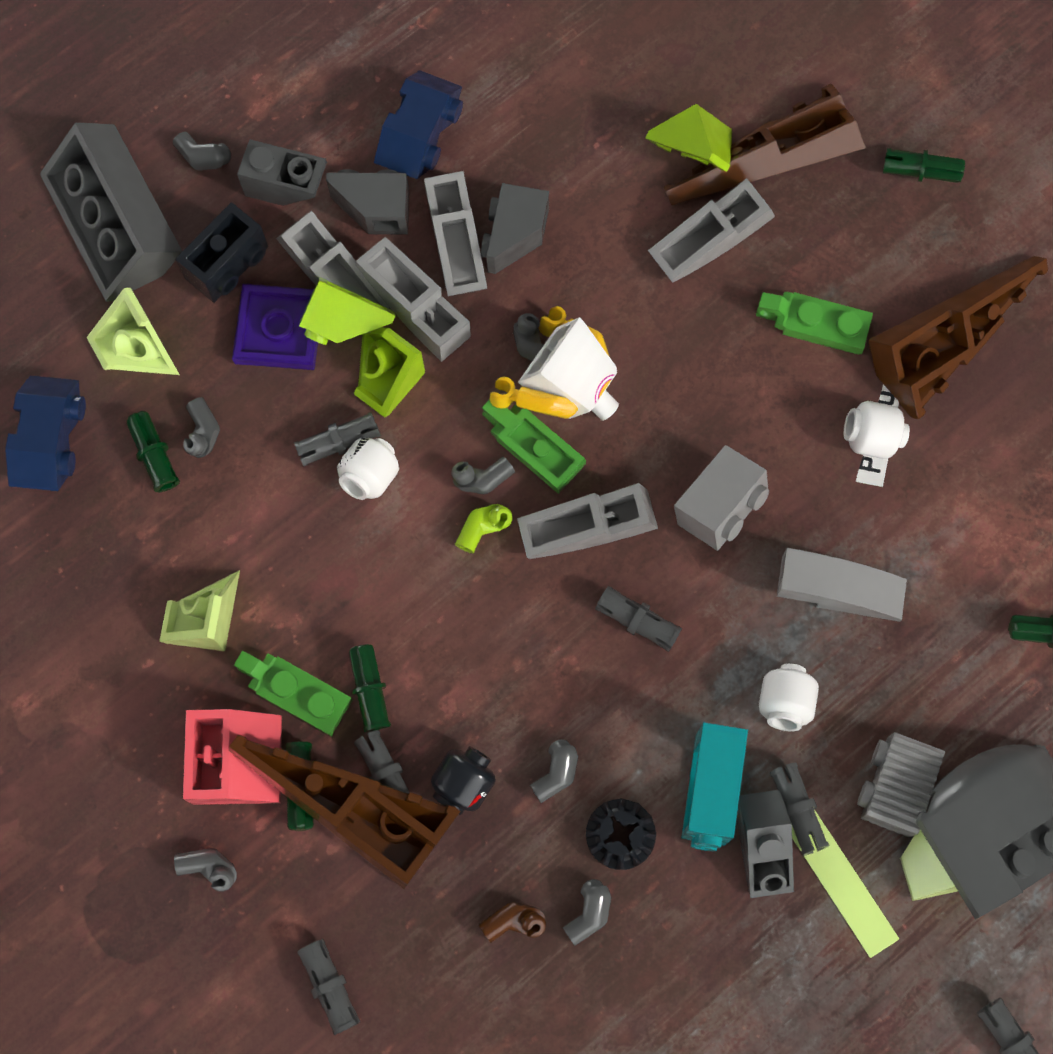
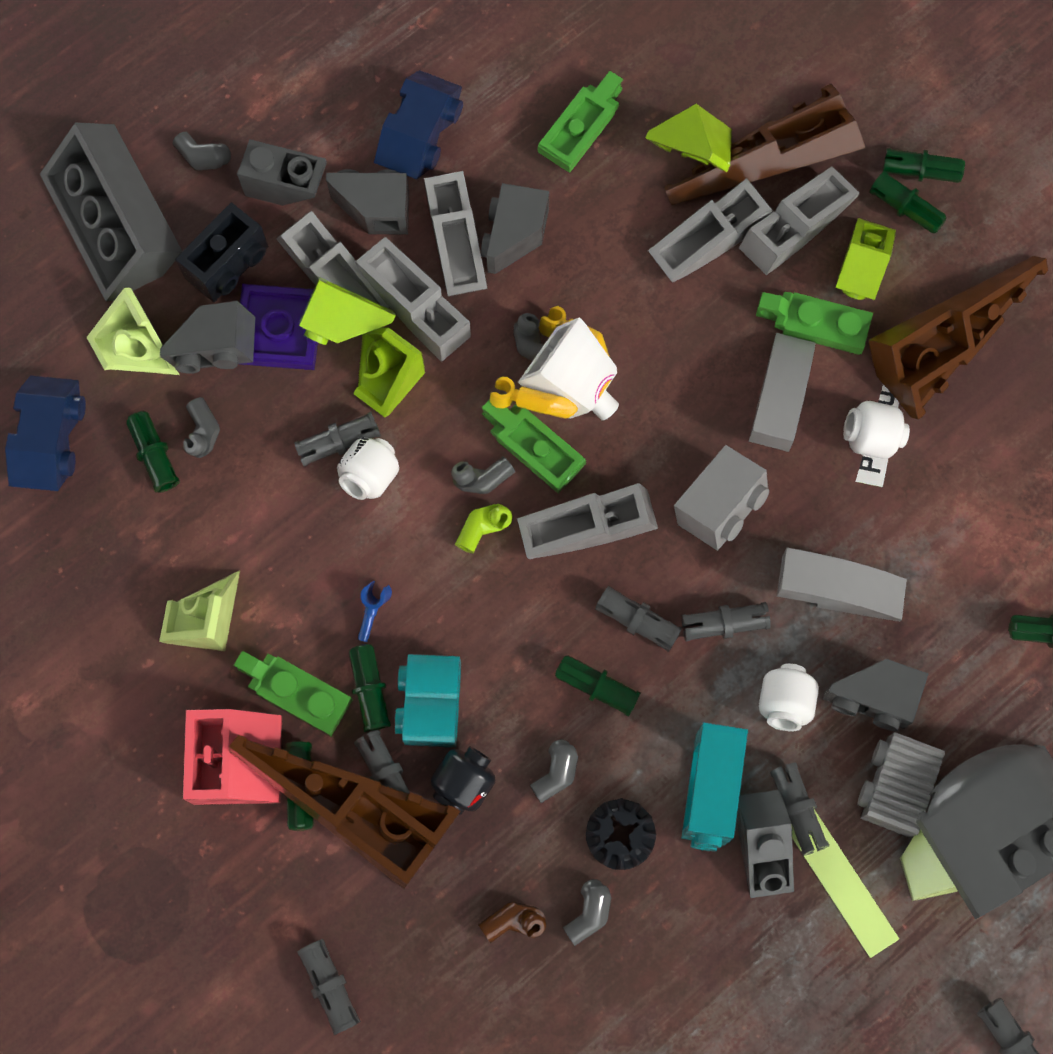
dark grey arm [174,848,237,892] -> none
none -> dark grey slope [160,301,255,374]
none -> blue hand [357,581,392,642]
none -> teal brick [395,654,461,748]
none -> bright green hinge [538,71,623,173]
none -> dark green axle [555,655,641,717]
none -> dark grey pin [681,602,771,642]
none -> light grey slope [739,166,859,275]
none -> light grey slope [749,333,816,452]
none -> dark grey slope [822,659,928,731]
none -> lime slope [835,218,896,300]
none -> dark green axle [869,171,946,233]

